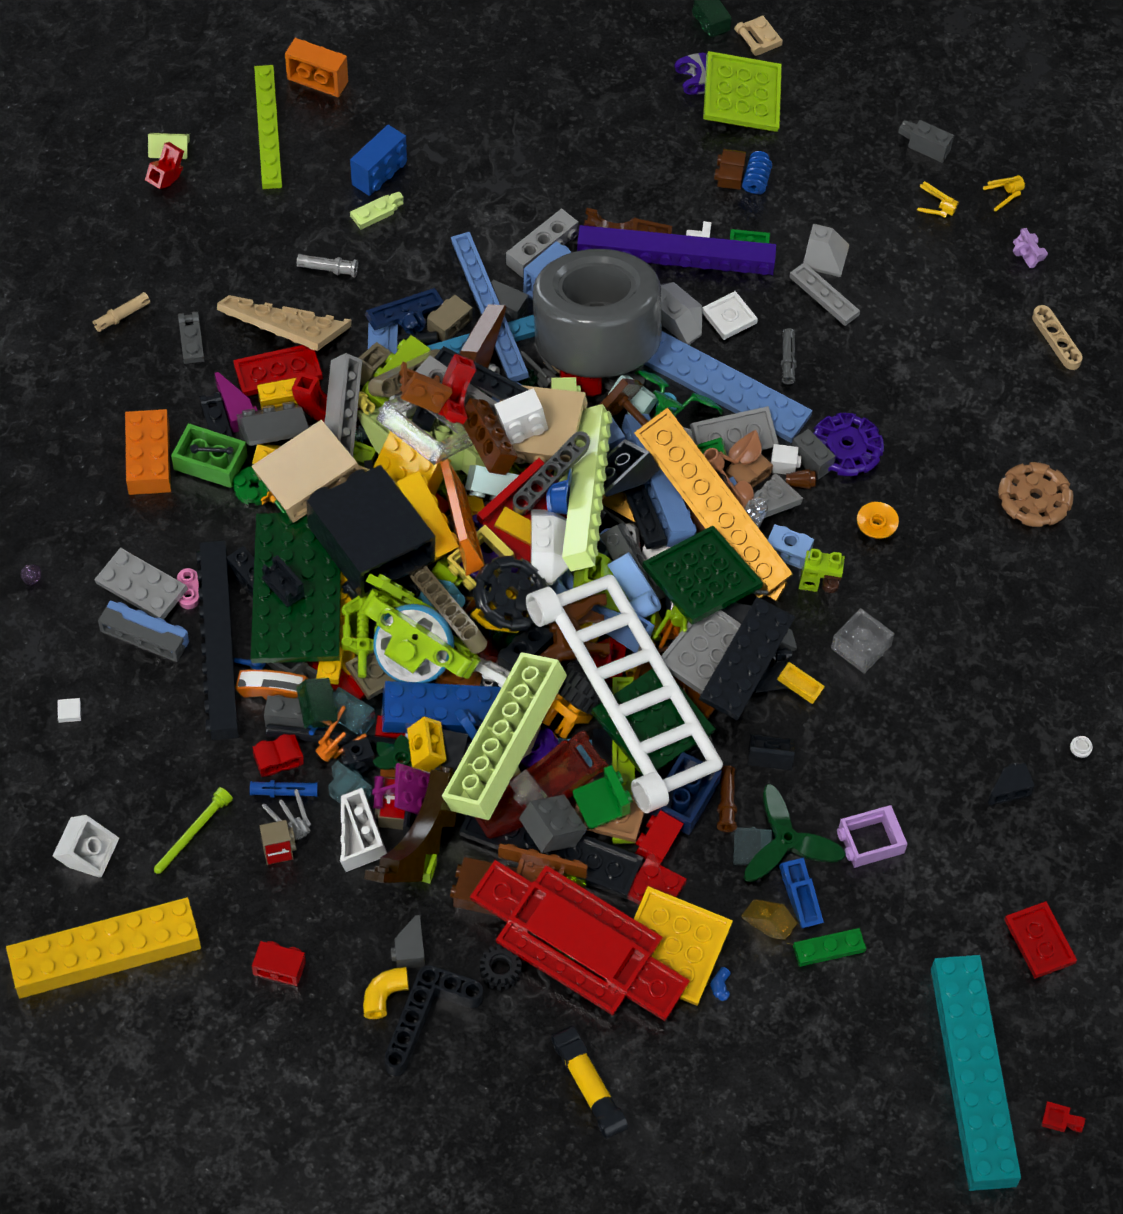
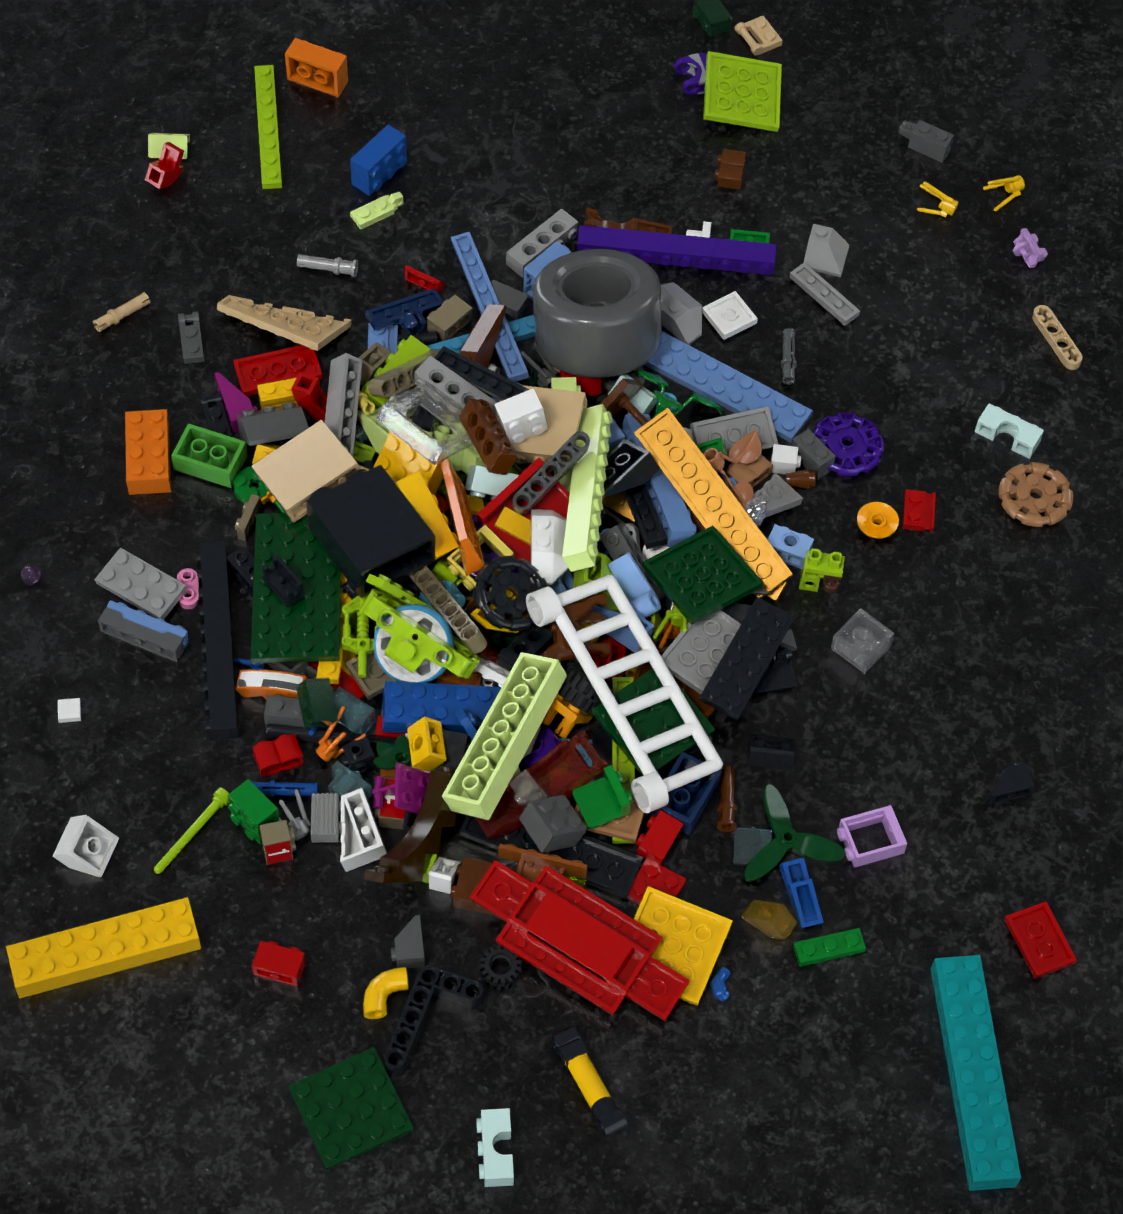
black hinge [190,444,234,455] -> none
dark orange plate [399,362,452,414] -> none
red arch [438,354,476,424] -> none
blue piece [546,468,572,515] -> none
blue piece [742,151,772,194] -> none
yellow tile [777,662,825,704] -> none
red plate [1041,1101,1086,1133] -> none
white plate [1070,736,1093,758] -> none
none -> green brick [228,779,280,845]
none -> dark tan plate [235,494,261,541]
none -> dark green plate [288,1047,414,1171]
none -> light grey brick [311,793,342,843]
none -> red slope [405,265,446,295]
none -> white slope [429,857,461,894]
none -> light aqua arch [476,1108,514,1187]
none -> red plate [902,489,936,532]
none -> light aqua arch [975,404,1044,459]

